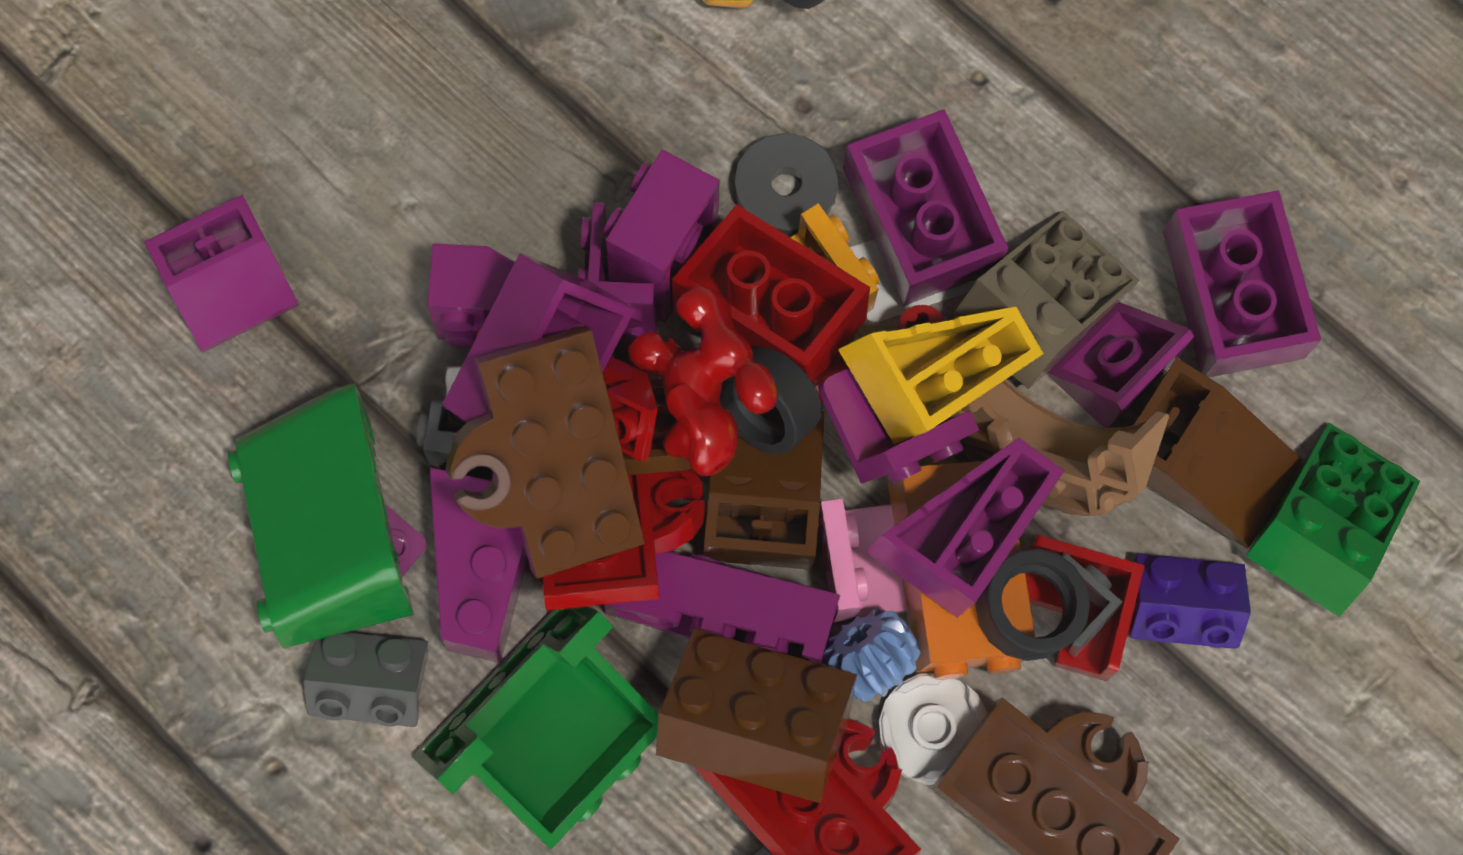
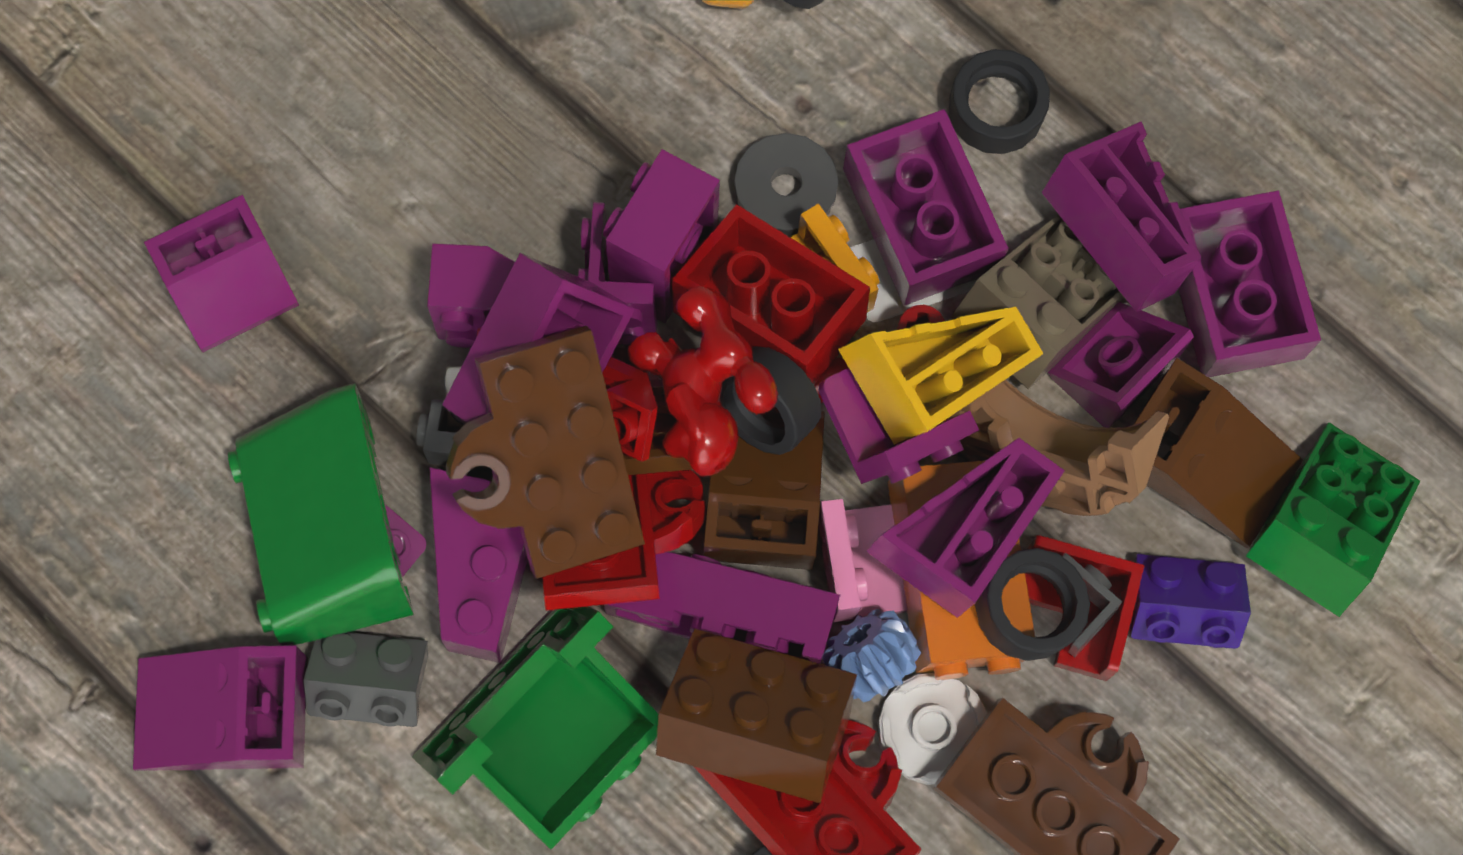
none -> magenta slope [133,646,307,771]
none -> black tyre [948,49,1050,154]
none -> magenta wedge [1041,121,1201,312]

